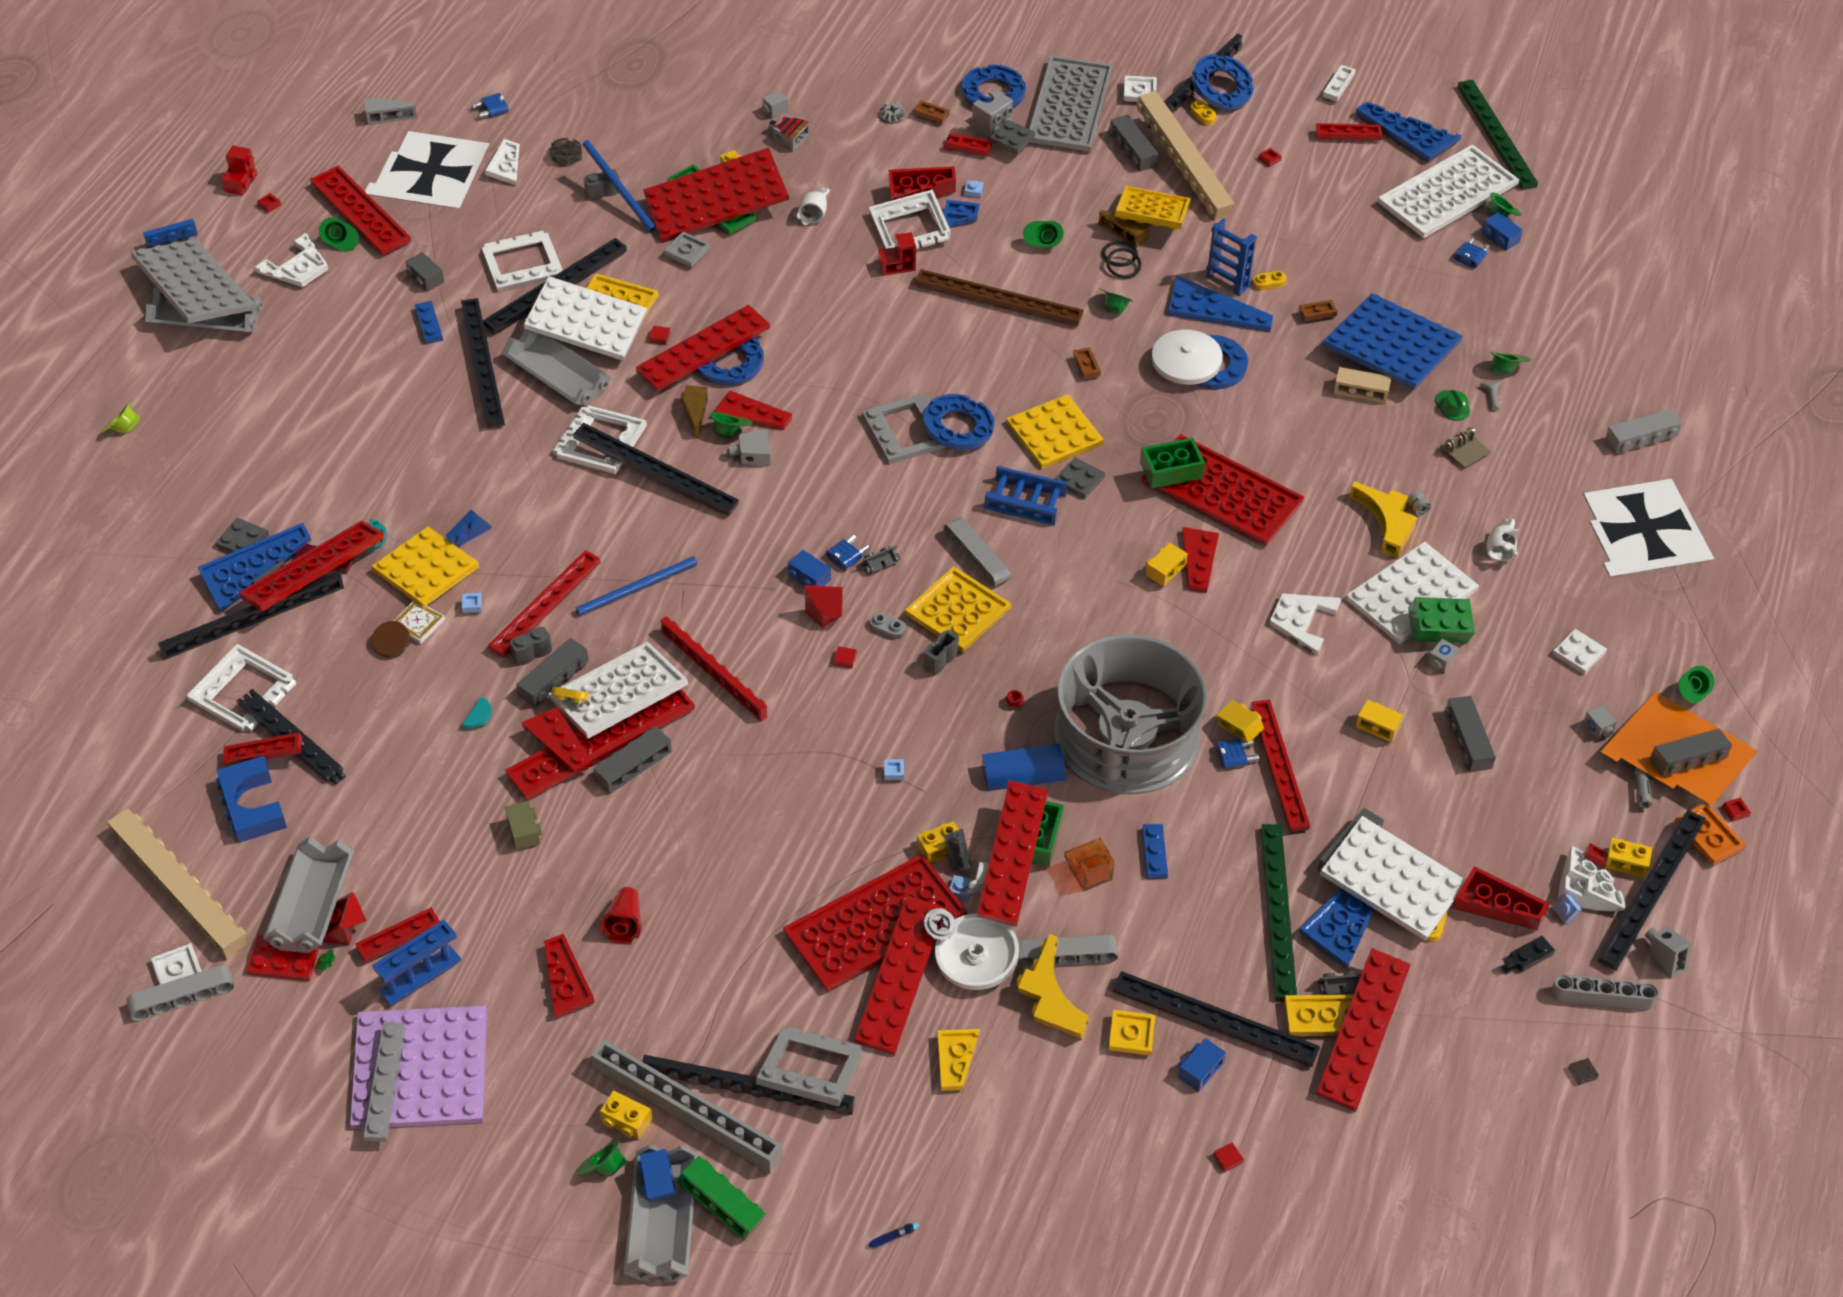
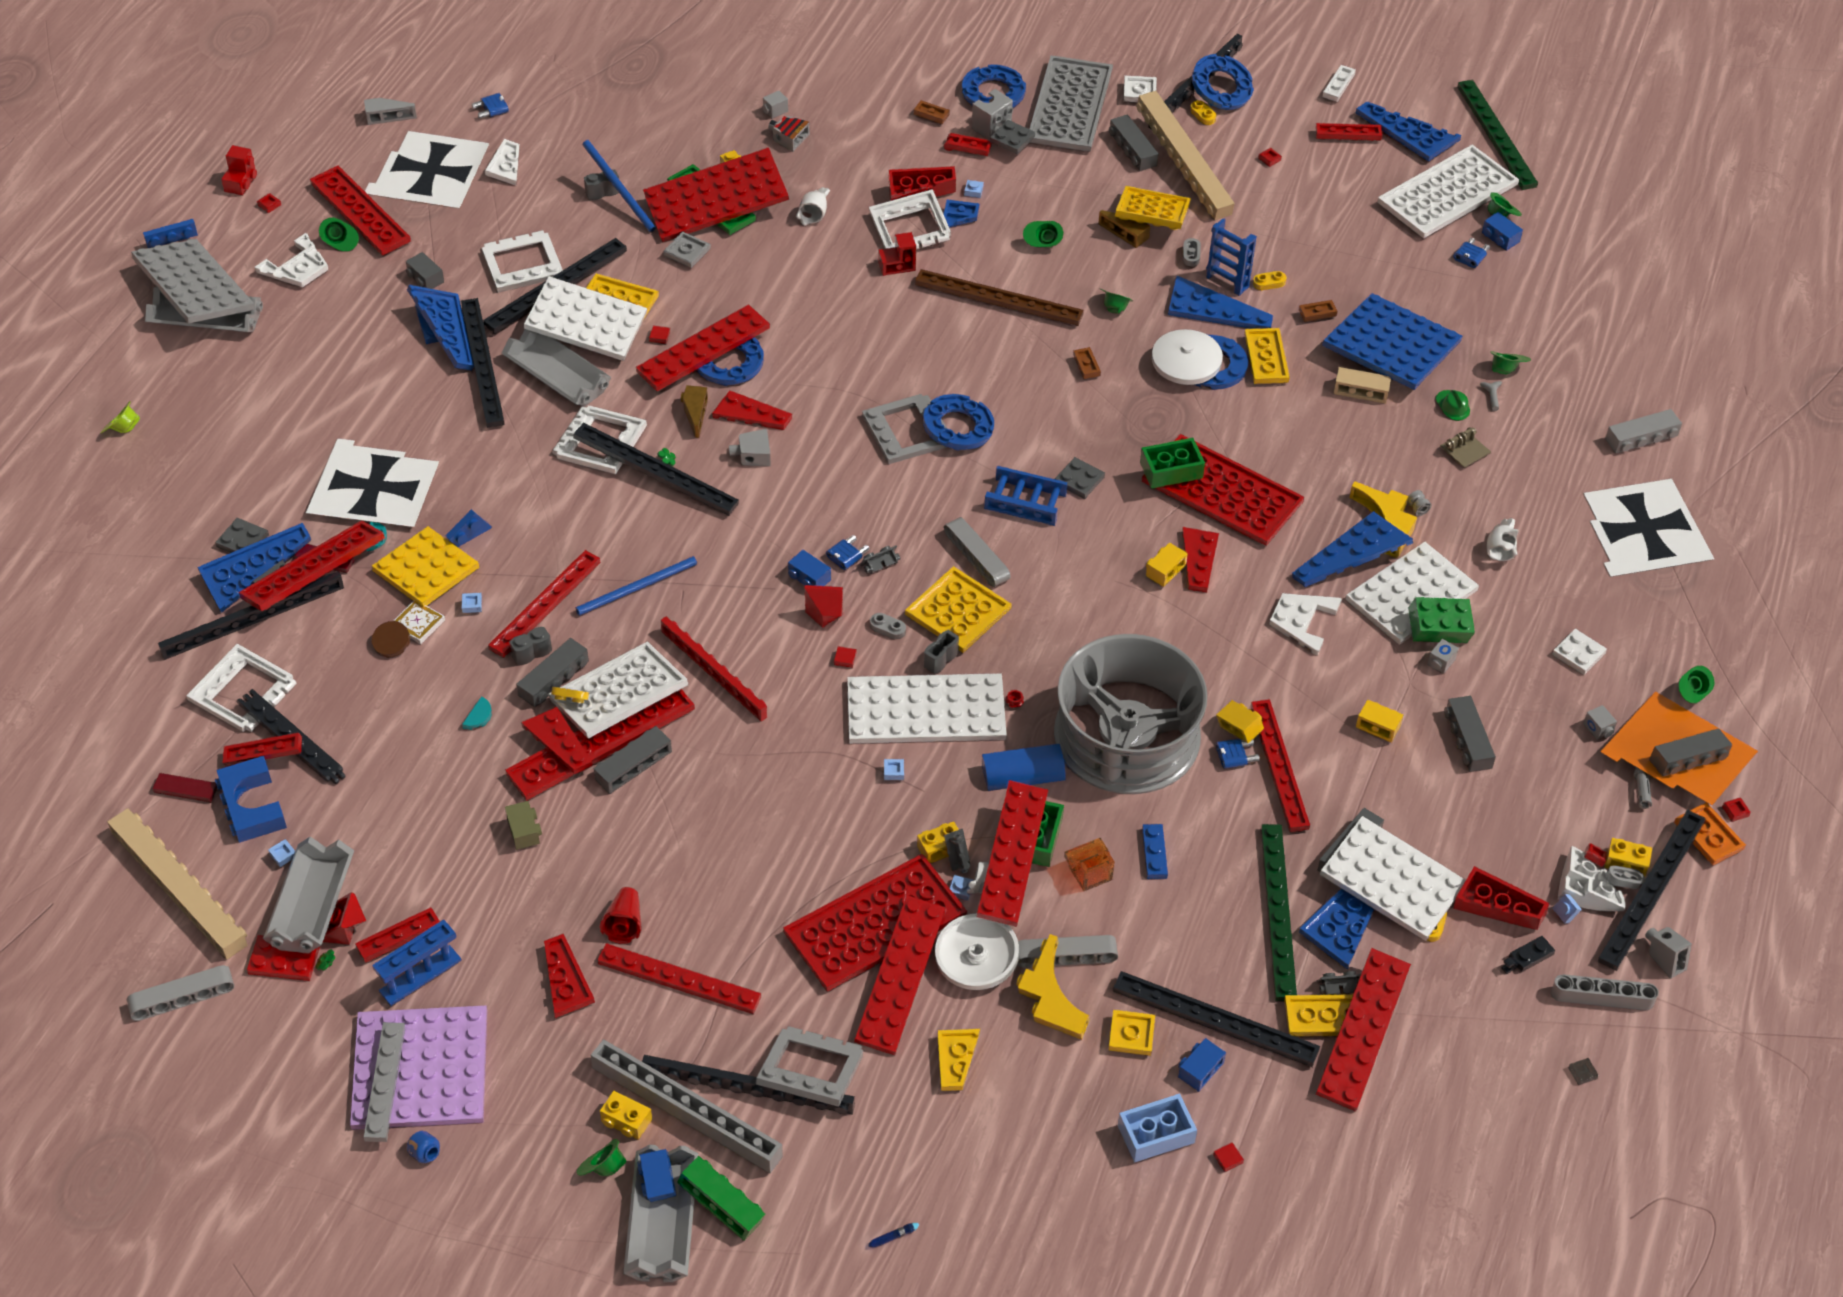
white tile [150,943,202,985] -> none
clear smoke plate [549,138,582,167] -> none
green piece [710,412,752,438] -> none
light grey gear [880,102,905,122] -> none
light grey gear [923,908,956,941] -> none
yellow plate [1006,394,1104,469] -> none
black tyre [1102,240,1138,266] -> none
black tyre [1106,248,1141,279] -> none
none -> dark red tile [152,773,217,803]
none -> light blue plate [268,839,295,867]
none -> white sticker [306,439,439,527]
none -> blue wing [407,285,474,371]
none -> blue head [407,1130,440,1164]
none -> red plate [598,943,761,1015]
none -> green plant [657,448,676,466]
none -> white plate [848,673,1007,744]
none -> light blue brick [1118,1094,1197,1163]
none -> light grey plate [1183,238,1201,267]
none -> yellow plate [1244,328,1290,384]
none -> blue wing [1292,511,1413,587]
none -> light grey plate [1605,866,1645,889]

